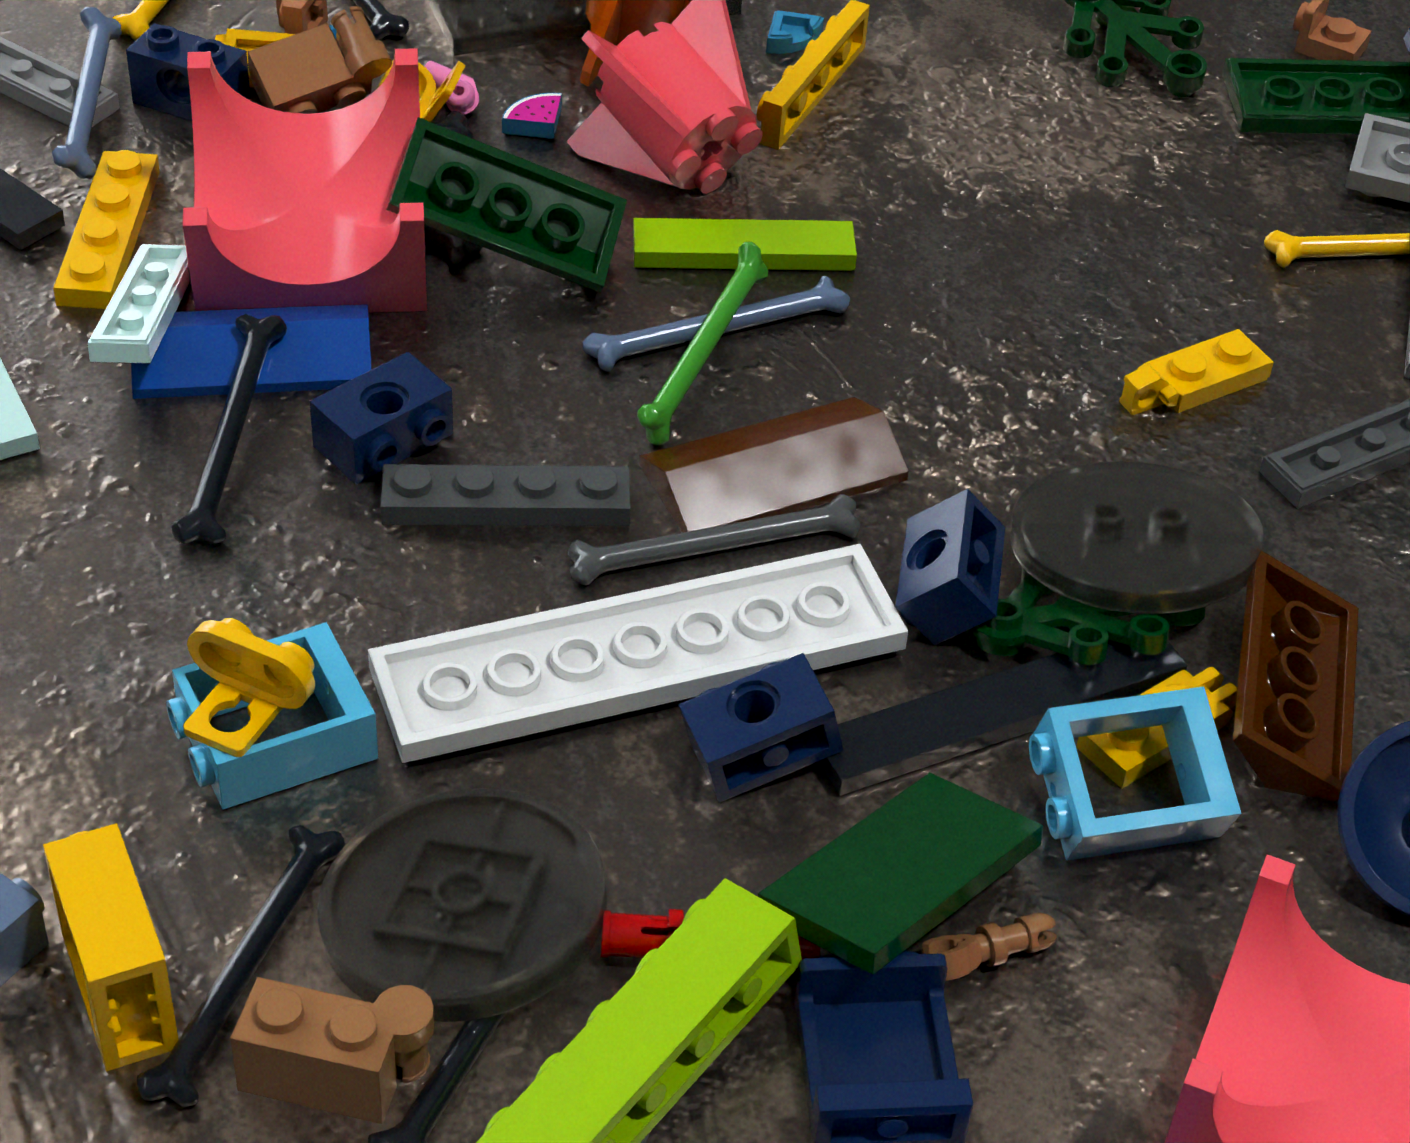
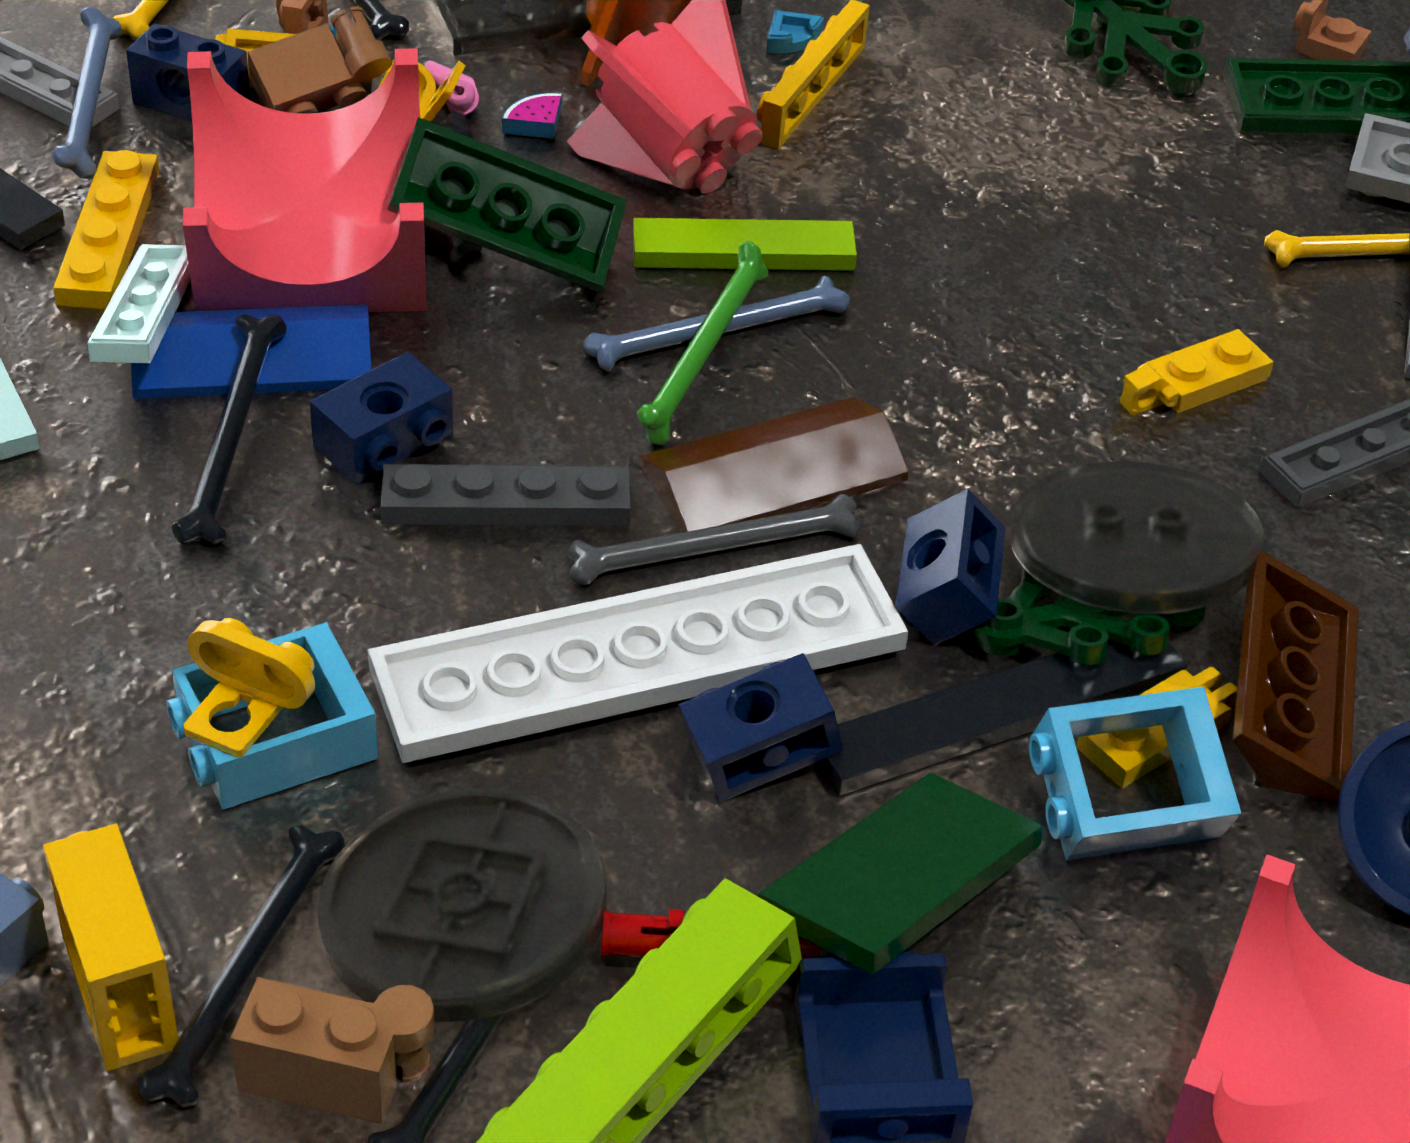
medium nougat piece [922,912,1057,981] -> none

